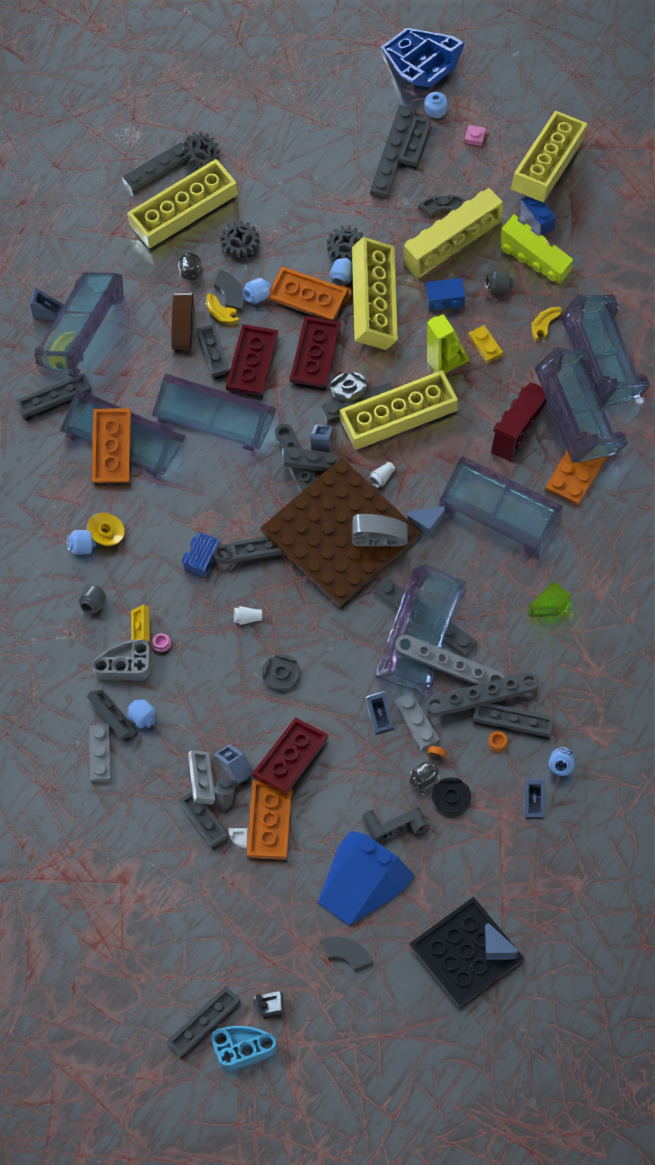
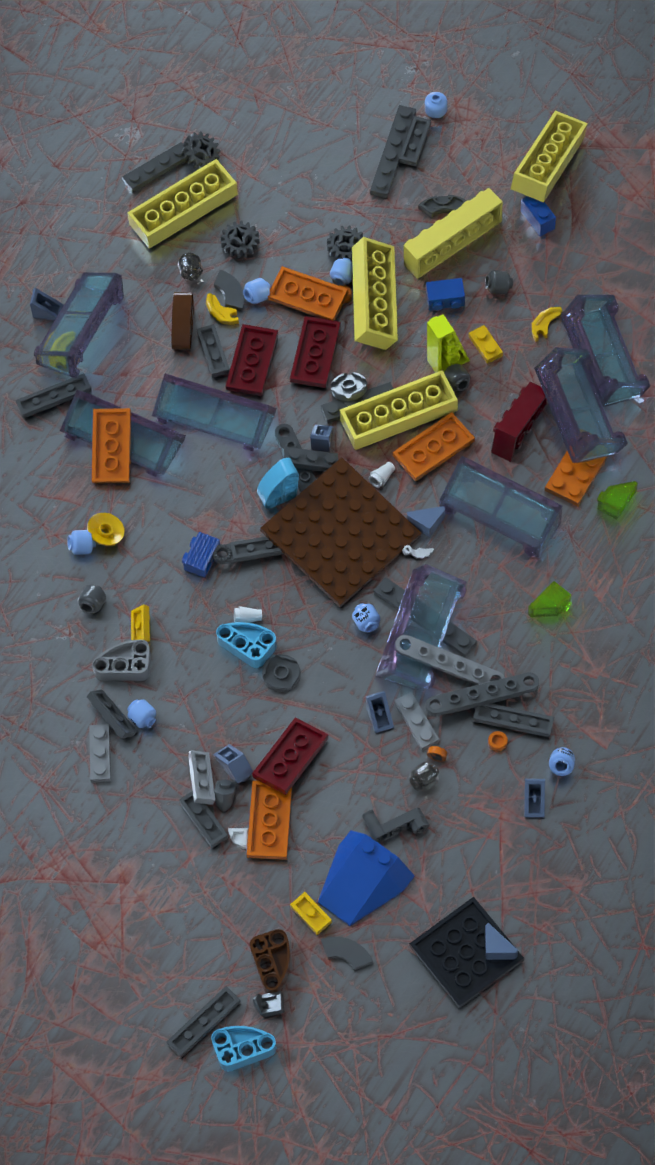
bright pink plate [152,633,171,652] -> none
light grey beam [352,514,408,546] -> none
blue wedge [381,28,464,88] -> none
black tile [431,777,471,817] -> none
bright pink plate [465,125,486,146] -> none
neon yellow wedge [501,214,573,284] -> none
none -> medium azure beam [216,622,277,668]
none -> reddish brown beam [250,929,291,994]
none -> medium azure beam [257,458,299,509]
none -> yellow plate [290,892,332,935]
none -> light blue head [352,603,381,633]
none -> orange plate [392,412,475,482]
none -> white piece [402,545,434,559]
none -> dark grey head [444,364,471,391]
none -> clear neon green slope [597,481,638,520]

